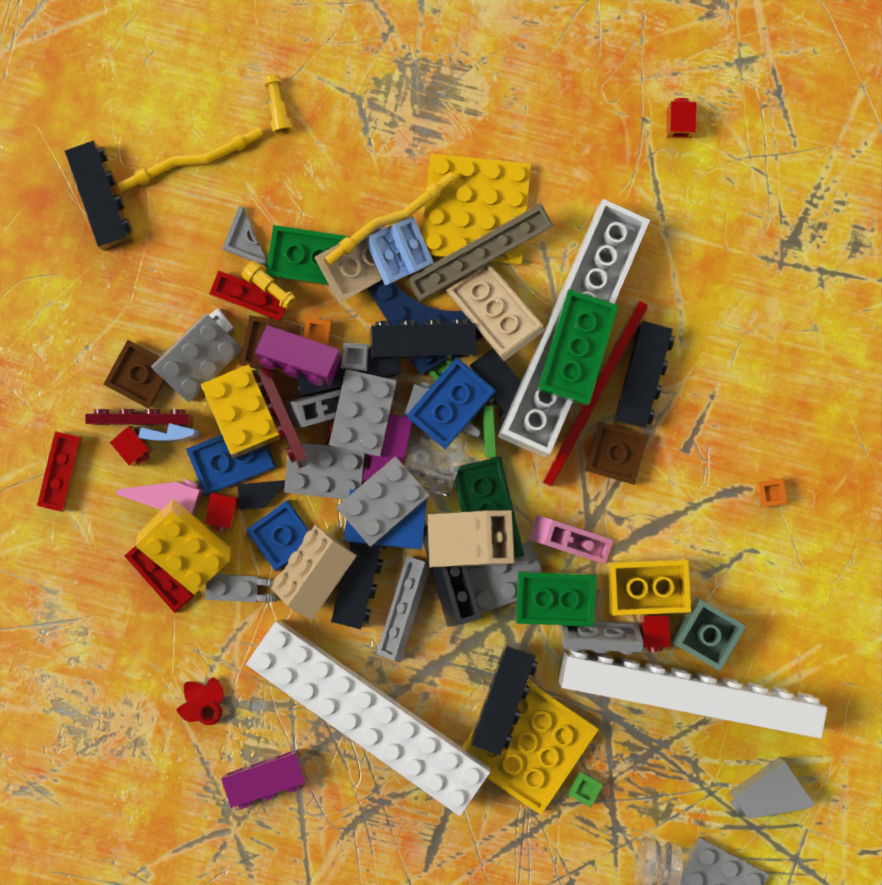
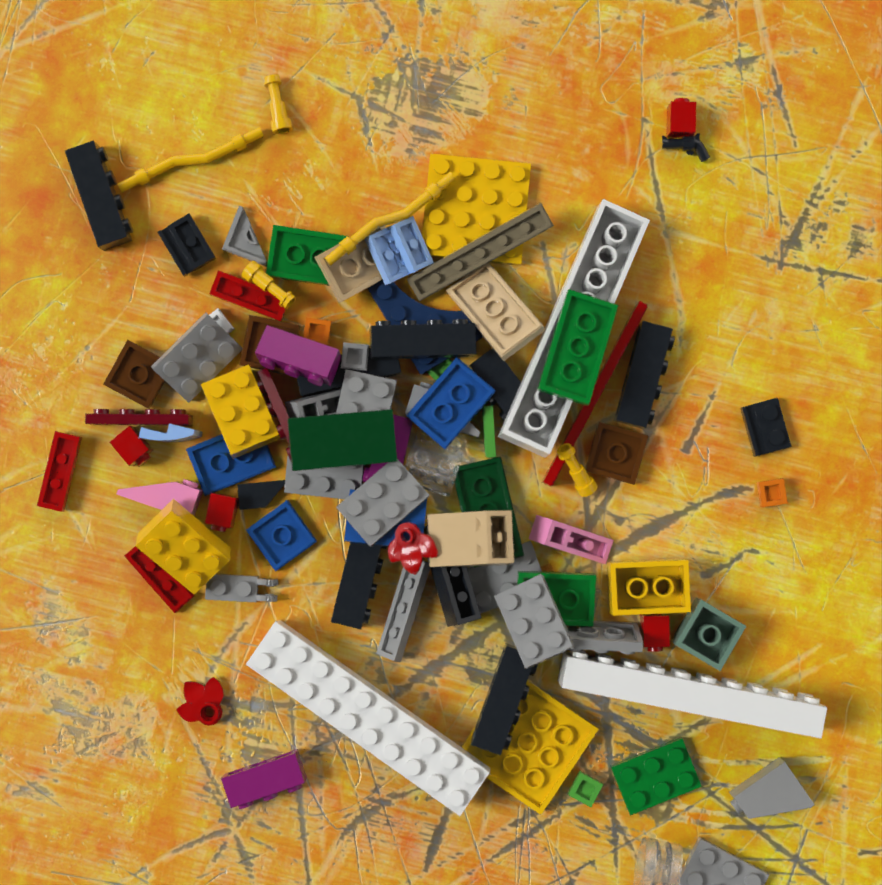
tan brick [271,525,356,621] -> none
none -> black plate [158,213,216,277]
none -> dark green tile [287,409,397,471]
none -> red plate [388,522,438,574]
none -> light grey plate [494,574,575,669]
none -> yellow piece [557,443,598,497]
none -> green plate [610,737,702,816]
none -> black piece [662,133,710,162]
none -> black plate [740,397,792,457]

